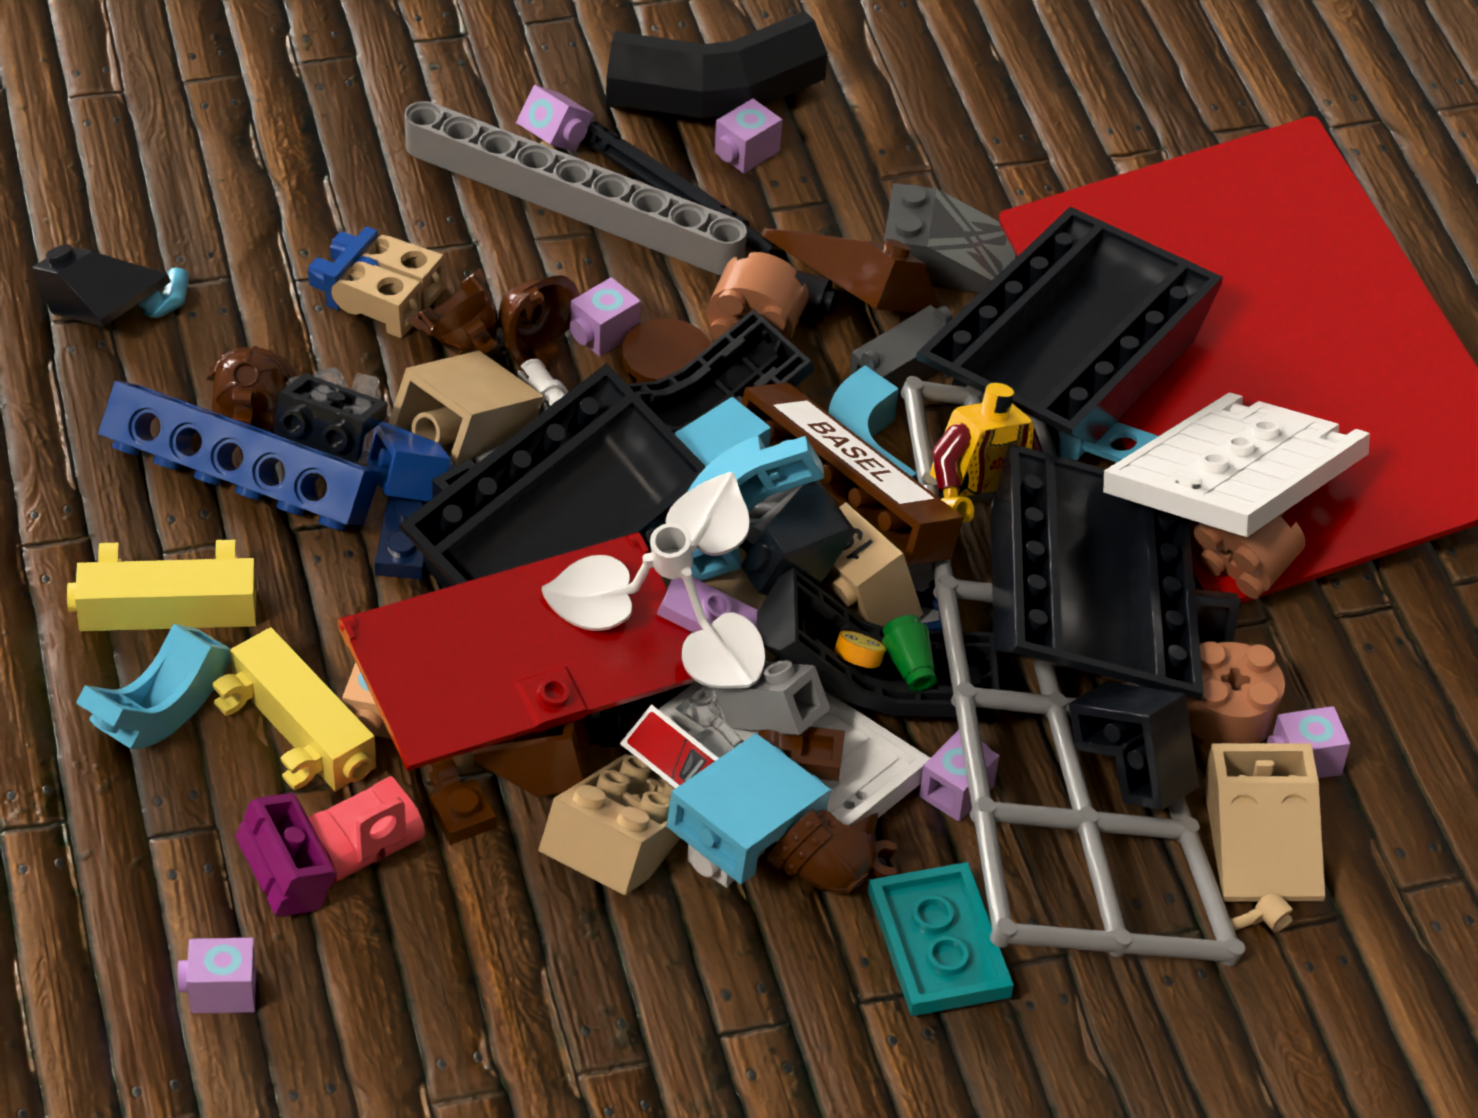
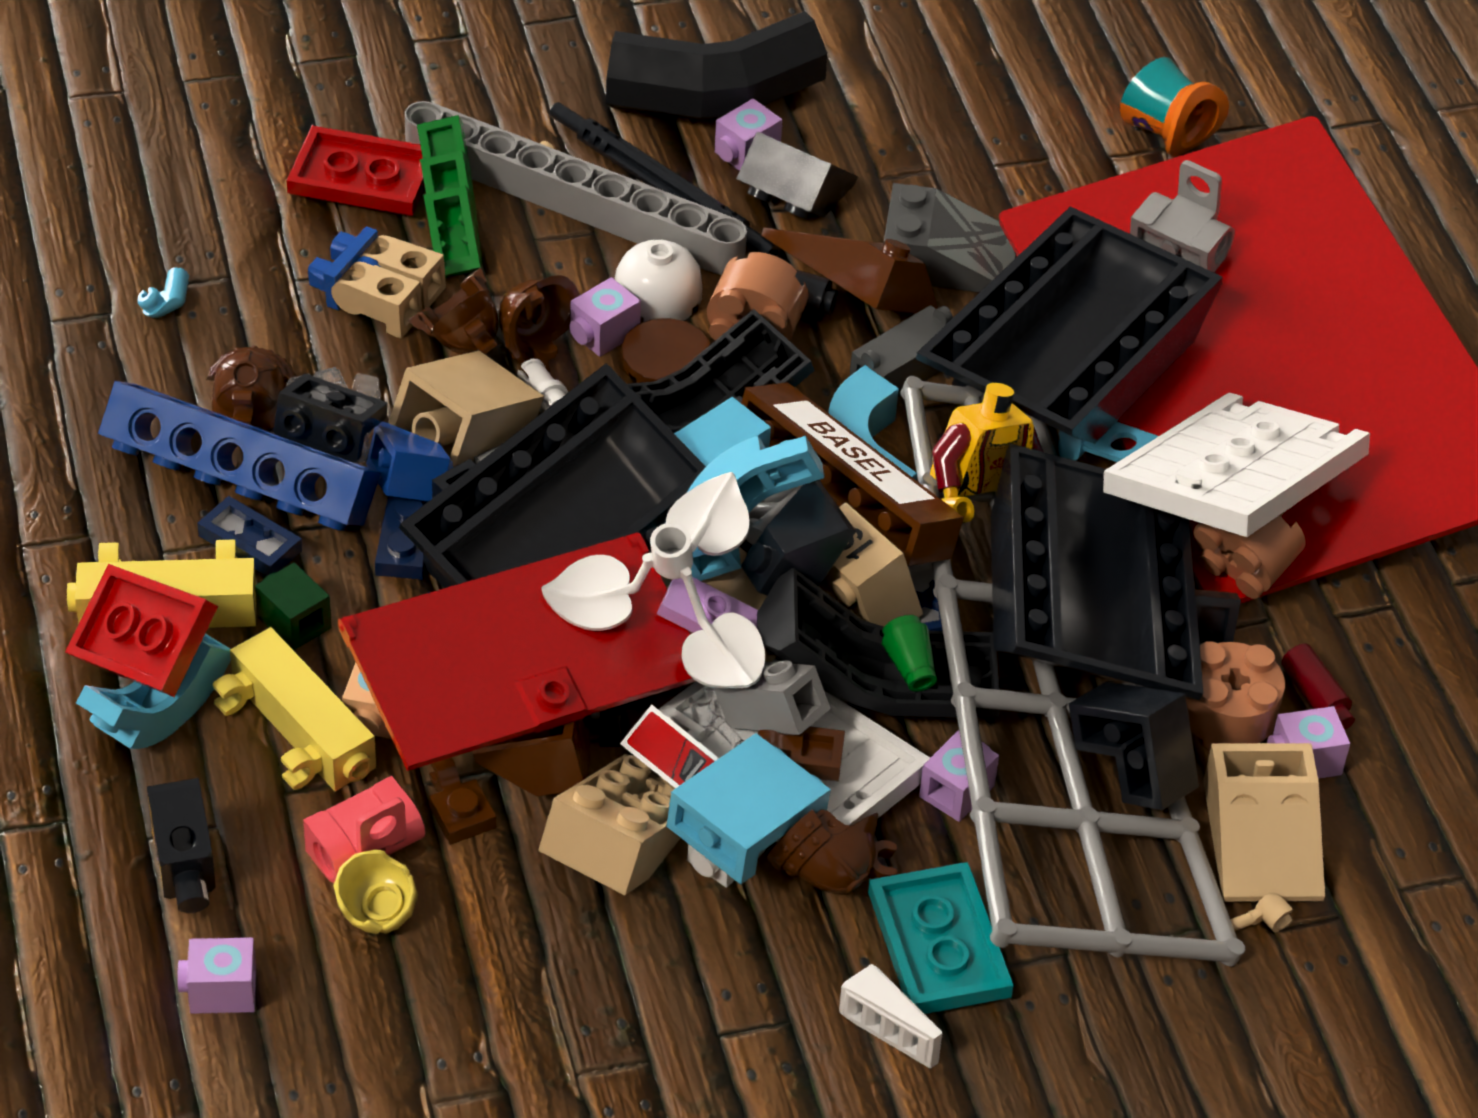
black slope [32,245,171,327] -> none
magenta brick [235,793,337,917] -> none
lavender brick [516,84,594,152] -> none
light orange tile [834,631,886,668] -> none
none -> red plate [65,564,218,697]
none -> black torso [147,778,216,913]
none -> dark blue piece [197,496,302,576]
none -> dark green brick [255,562,332,651]
none -> red plate [286,125,425,216]
none -> light yellow hair [334,849,418,934]
none -> green slope [417,115,482,278]
none -> white cylinder [615,240,702,322]
none -> slope [736,131,858,220]
none -> white slope [839,964,942,1069]
none -> hat [1120,57,1229,157]
none -> light grey piece [1130,160,1235,272]
none -> dark red cylinder [1281,643,1355,730]

